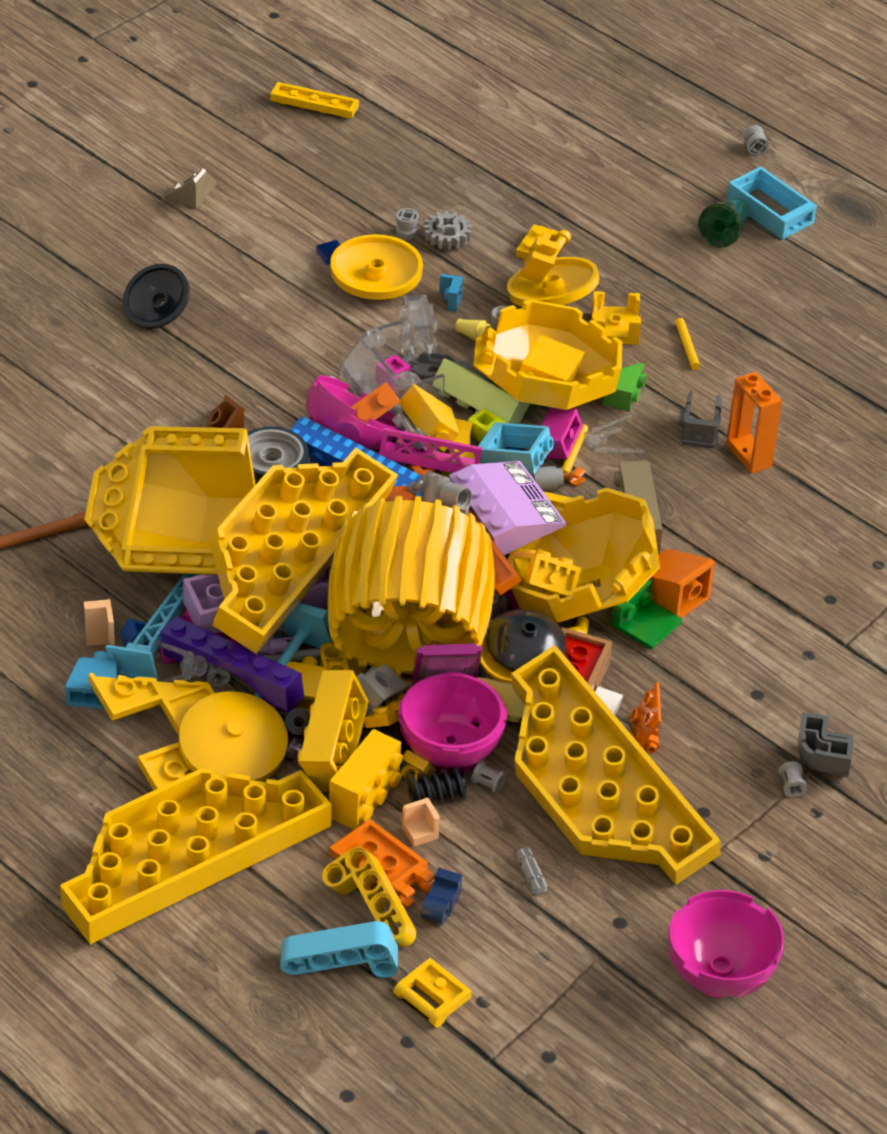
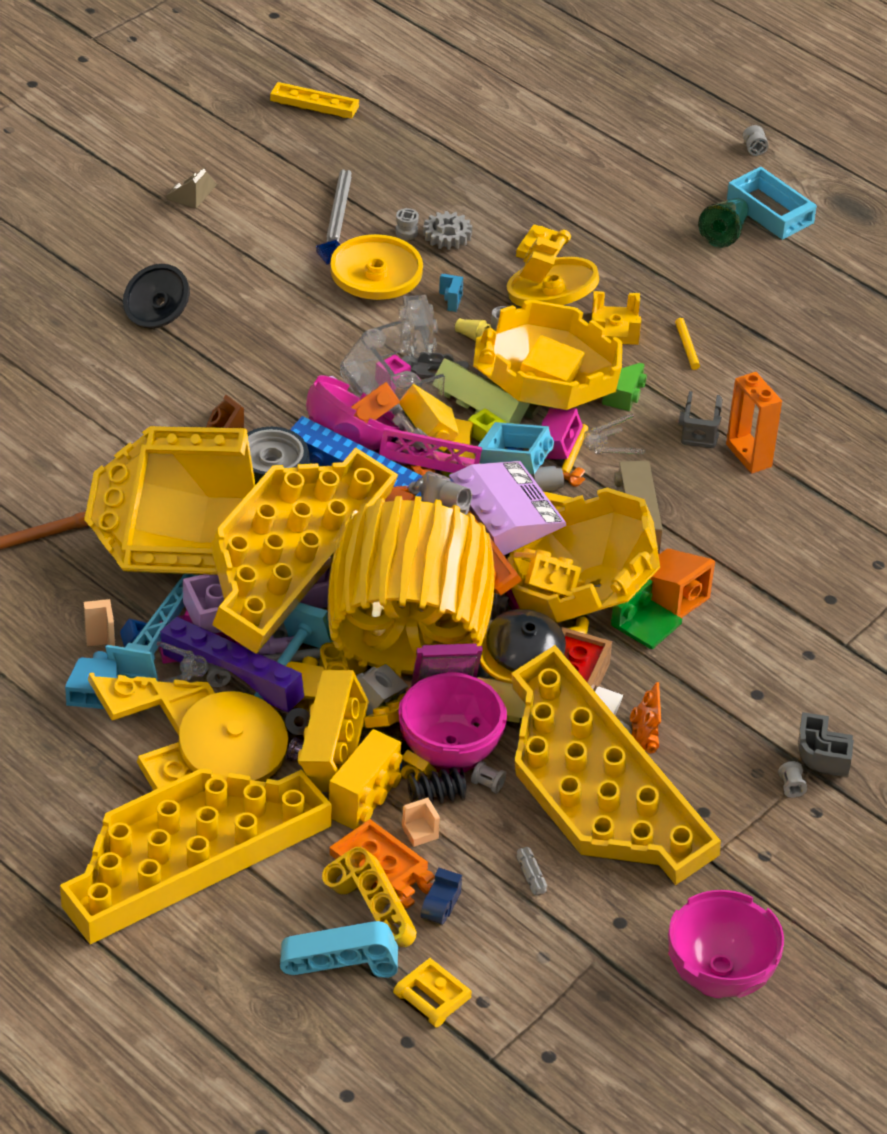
none -> light grey axle [327,169,351,245]

